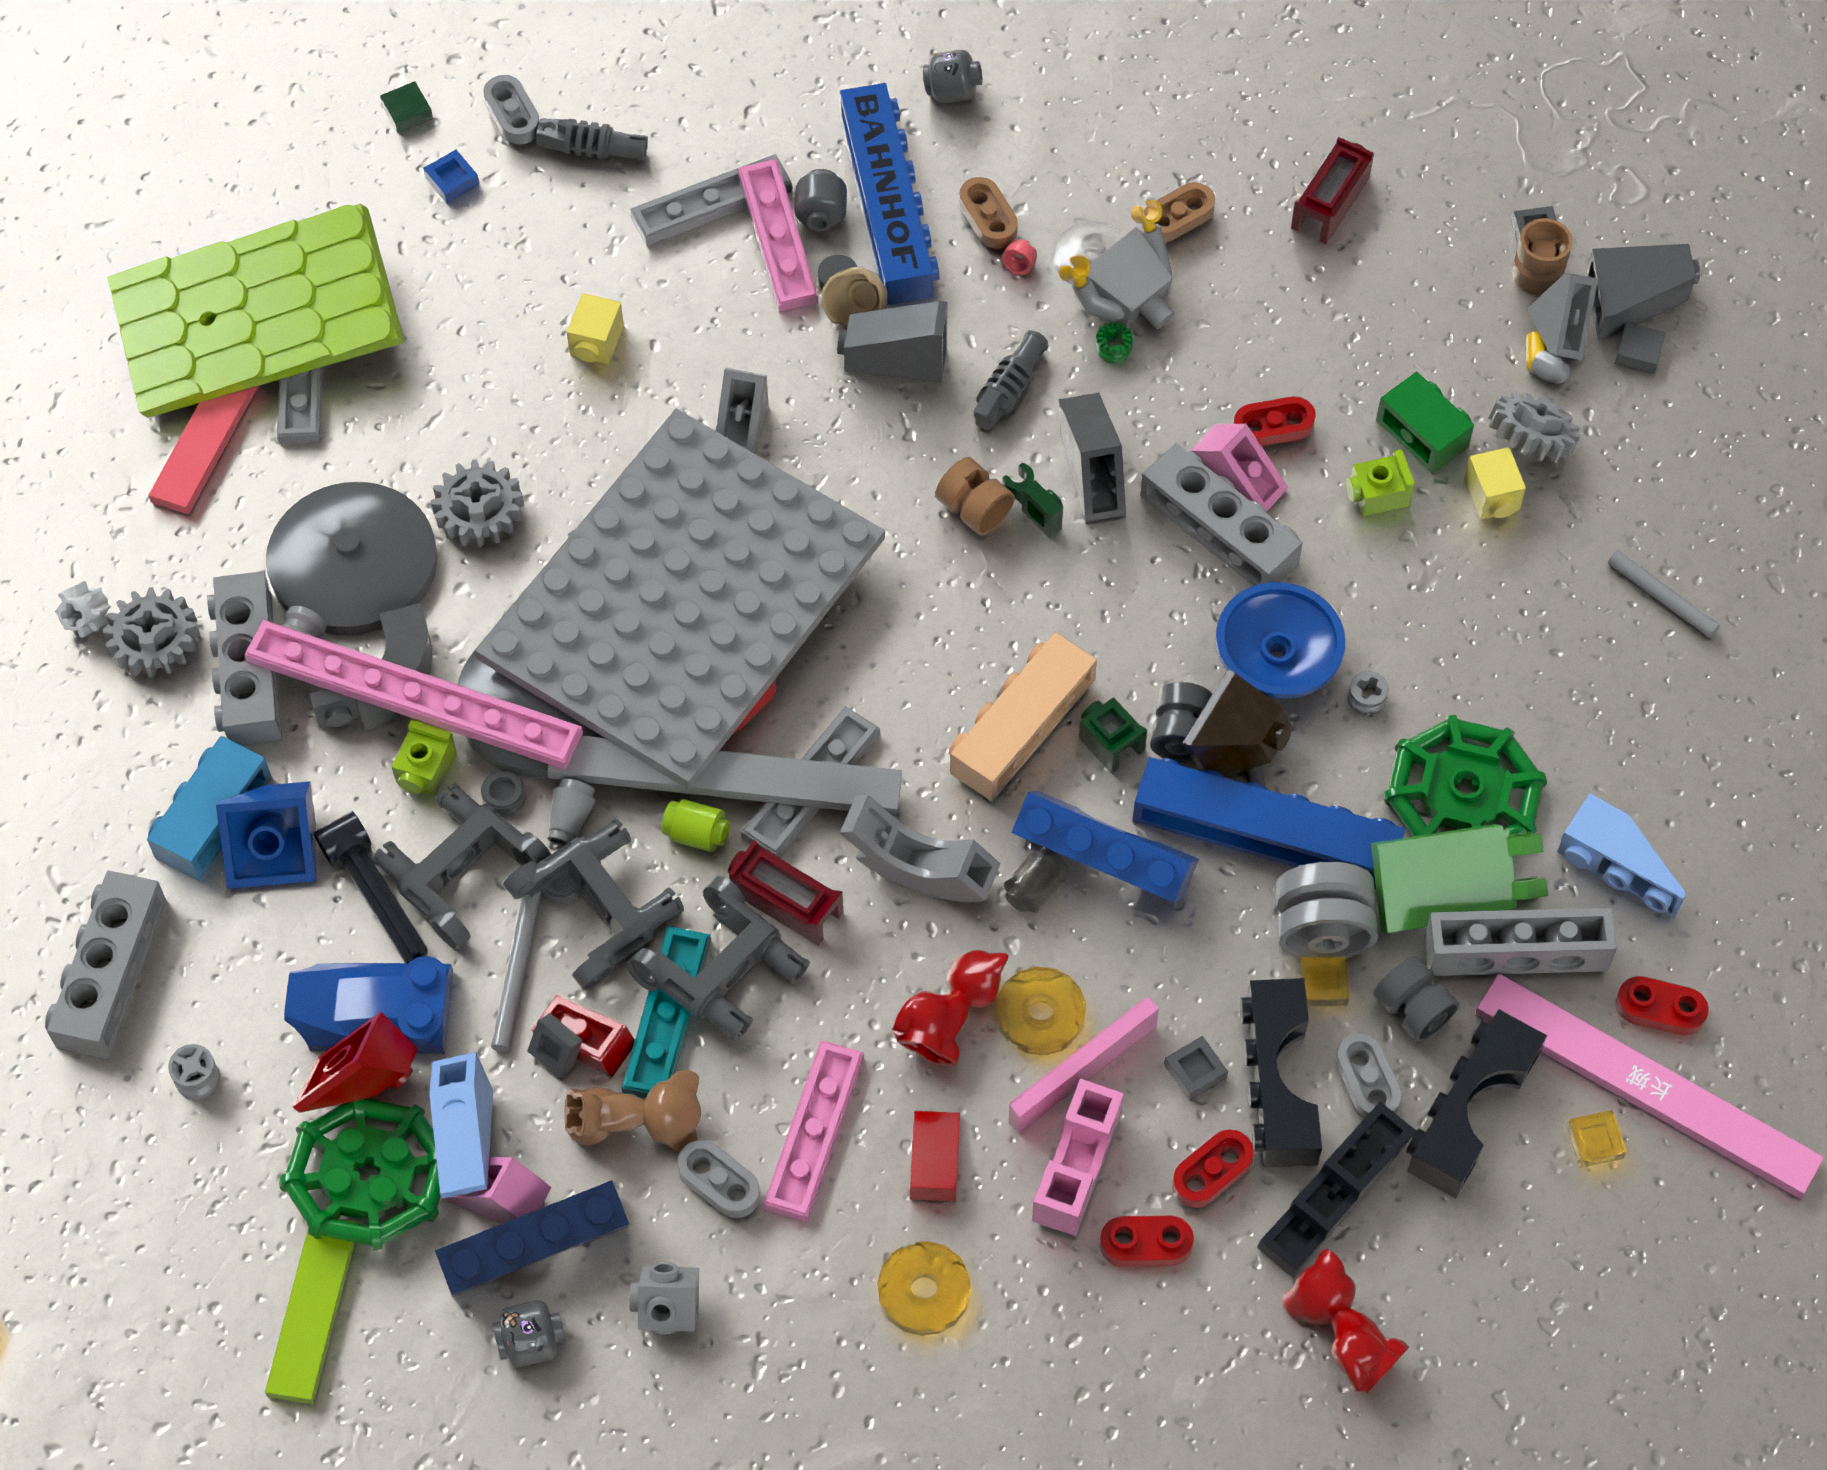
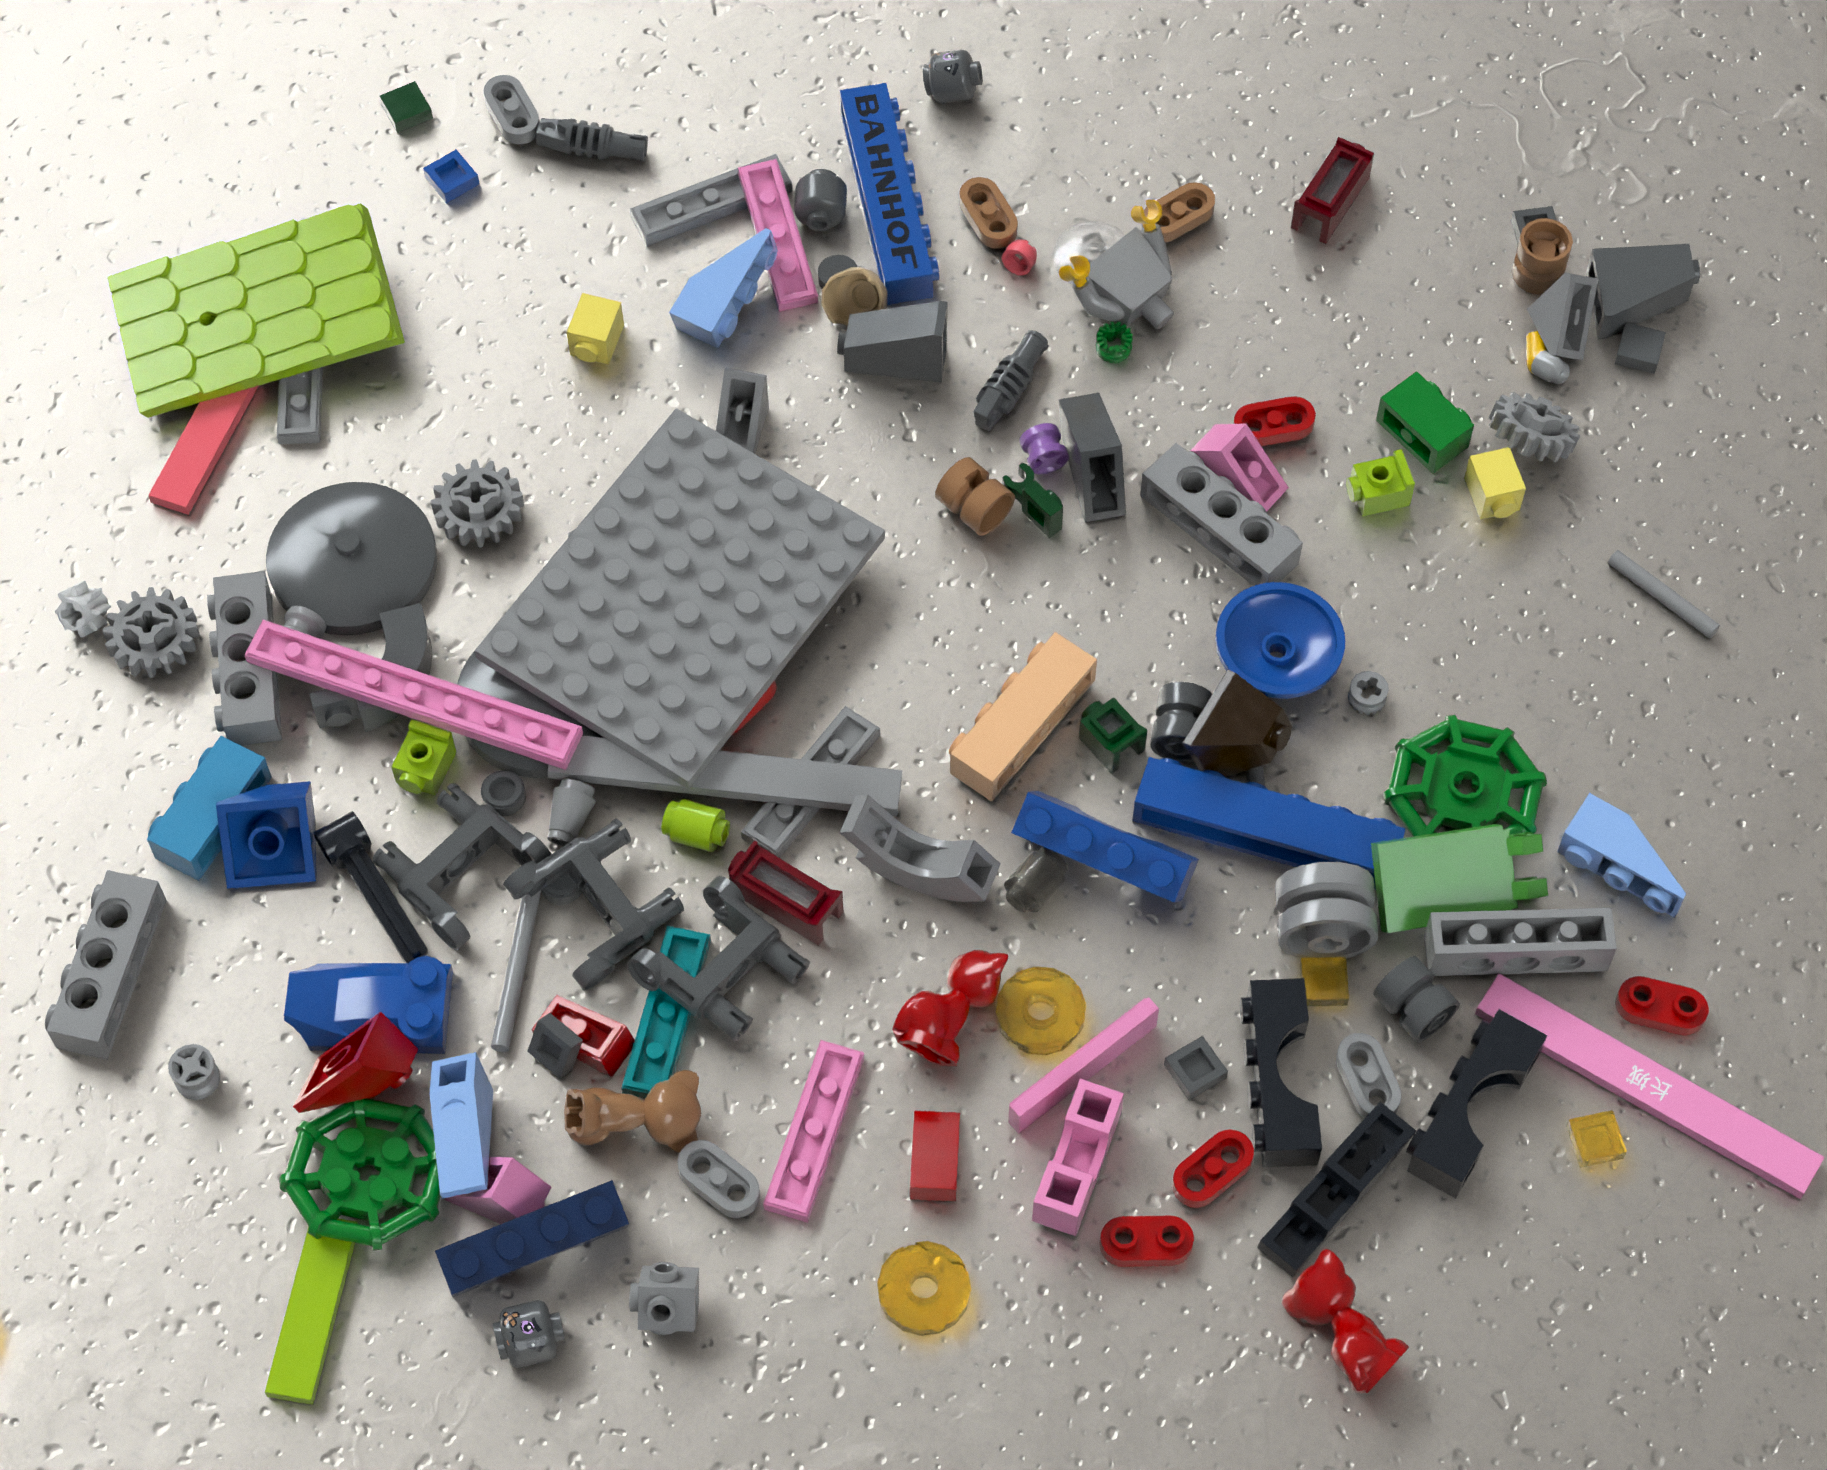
none -> light blue slope [669,228,778,348]
none -> medium lavender wheel [1019,423,1069,475]

